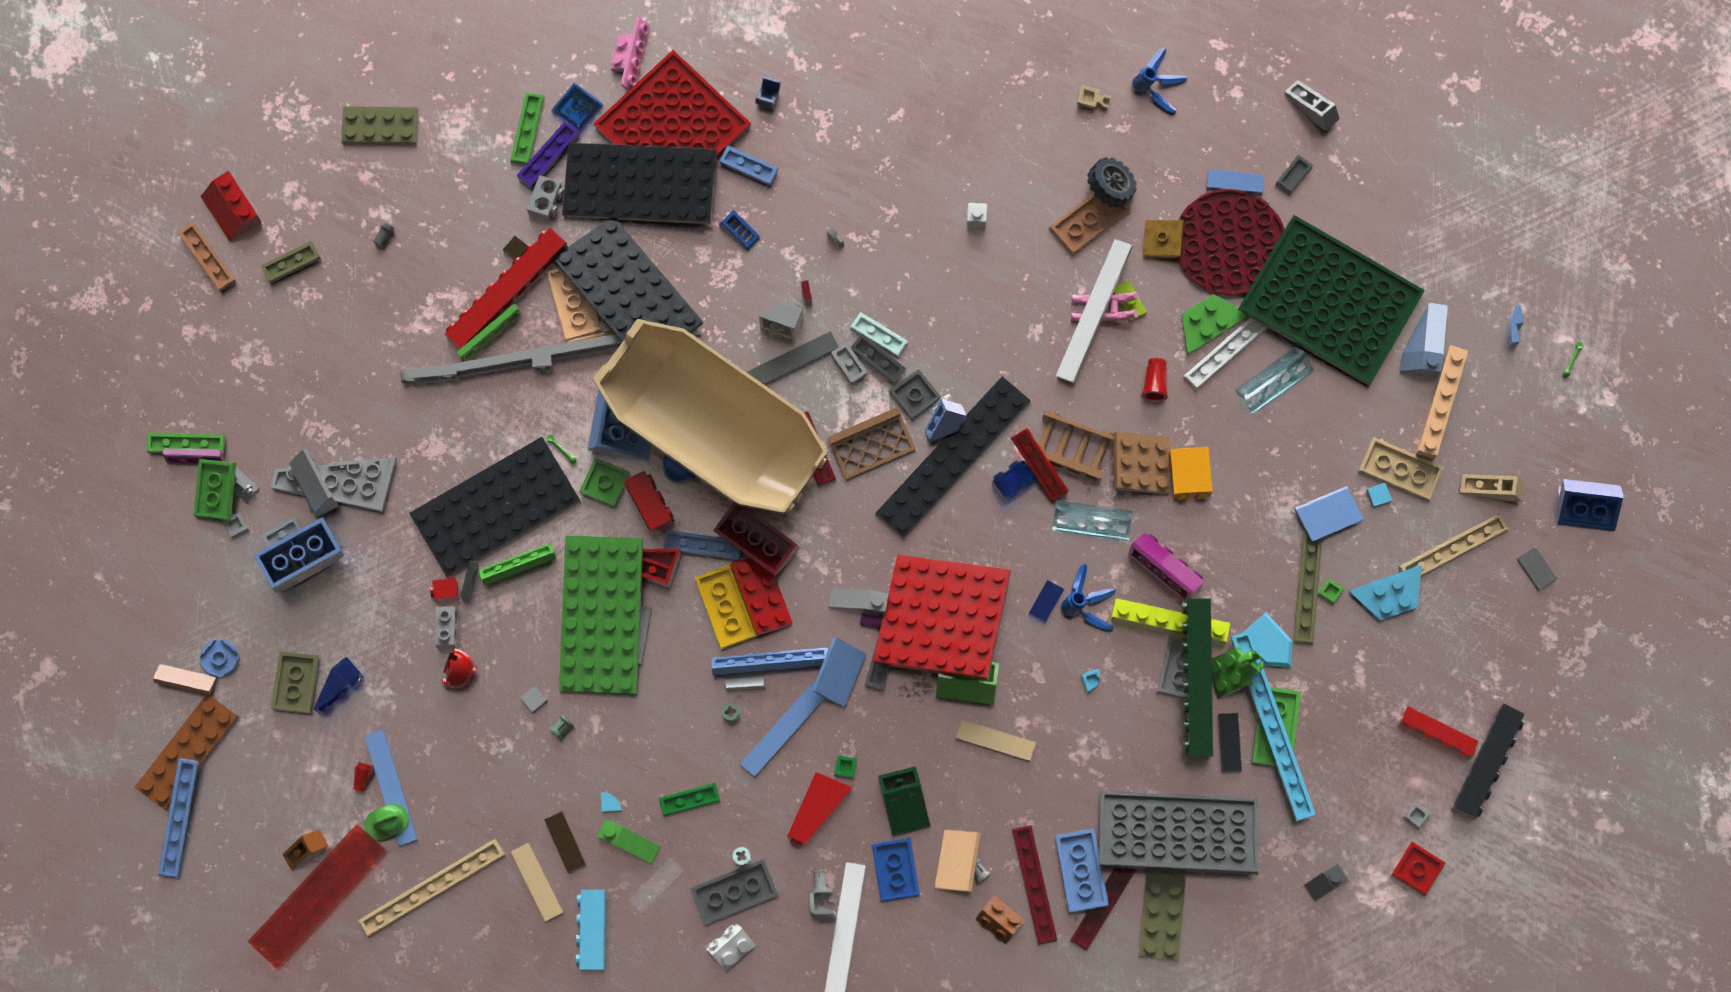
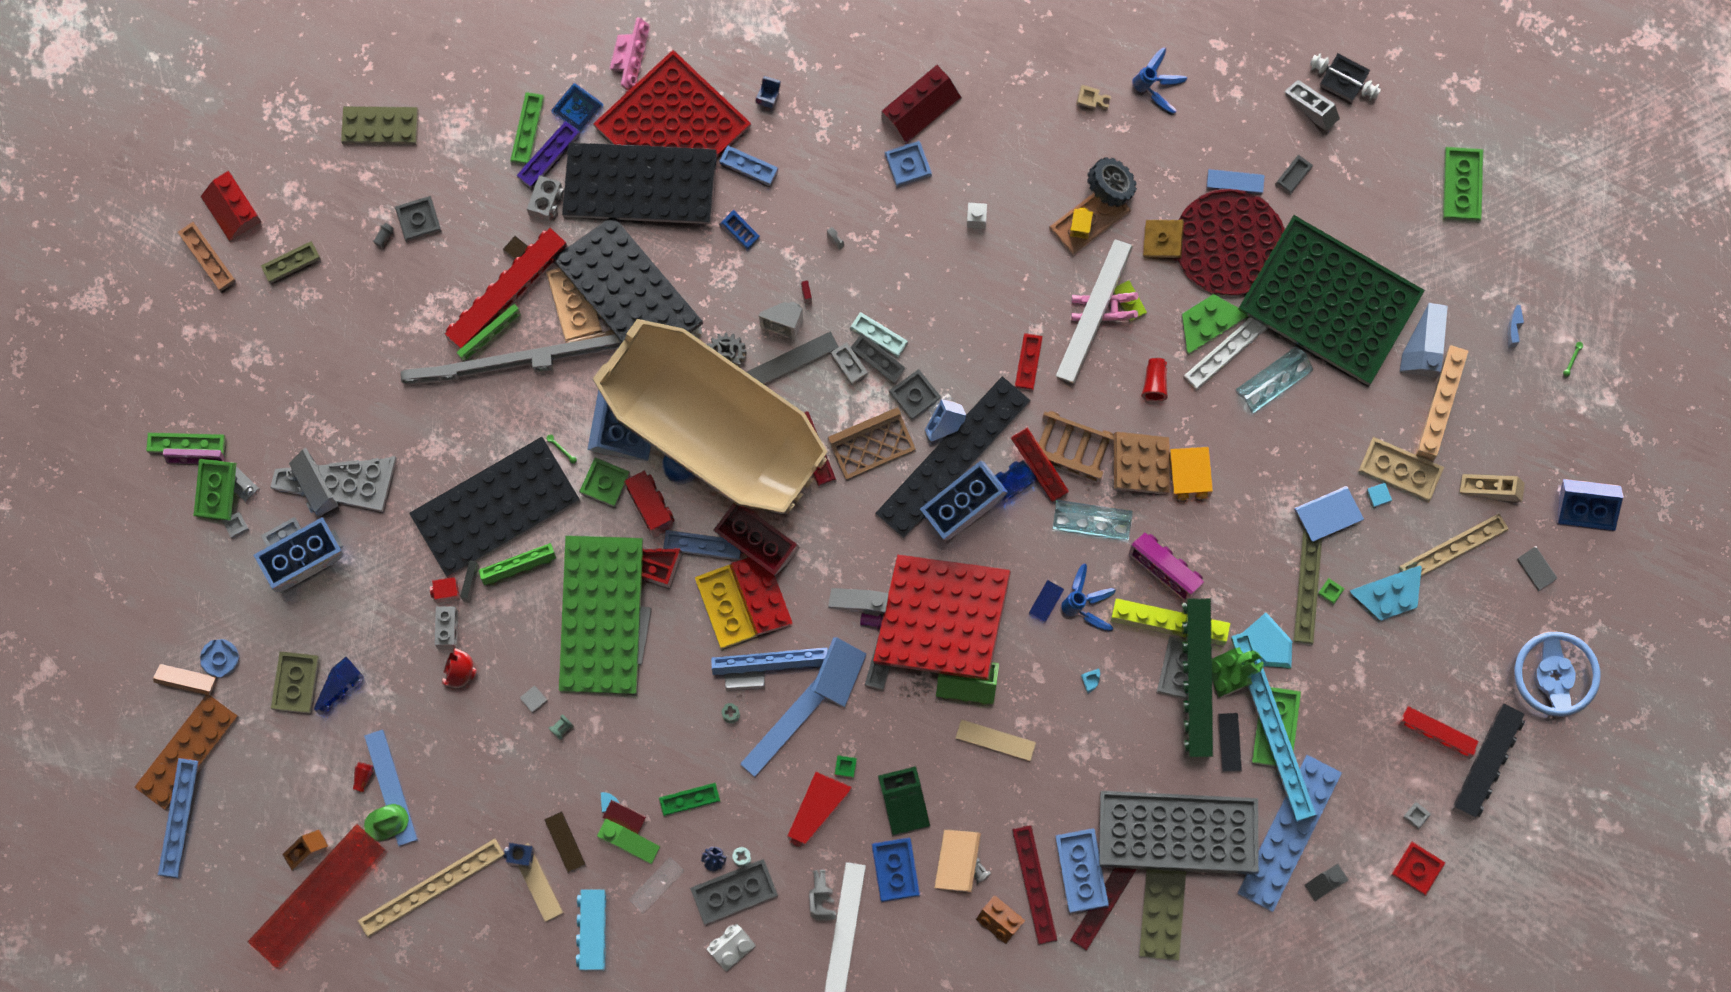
none -> dark grey tile [395,196,442,242]
none -> dark blue brick [504,843,535,868]
none -> dark red tile [602,799,646,834]
none -> dark blue gear [701,847,727,871]
none -> dark grey gear [707,332,747,368]
none -> dark red slope [881,65,962,145]
none -> medium blue tile [884,141,932,187]
none -> medium blue brick [920,461,1008,540]
none -> red tile [1015,333,1043,392]
none -> yellow brick [1070,208,1093,239]
none -> medium blue plate [1237,755,1342,912]
none -> black plate [1310,53,1381,103]
none -> bright green tile [1443,147,1483,222]
none -> light blue piece [1514,632,1601,716]

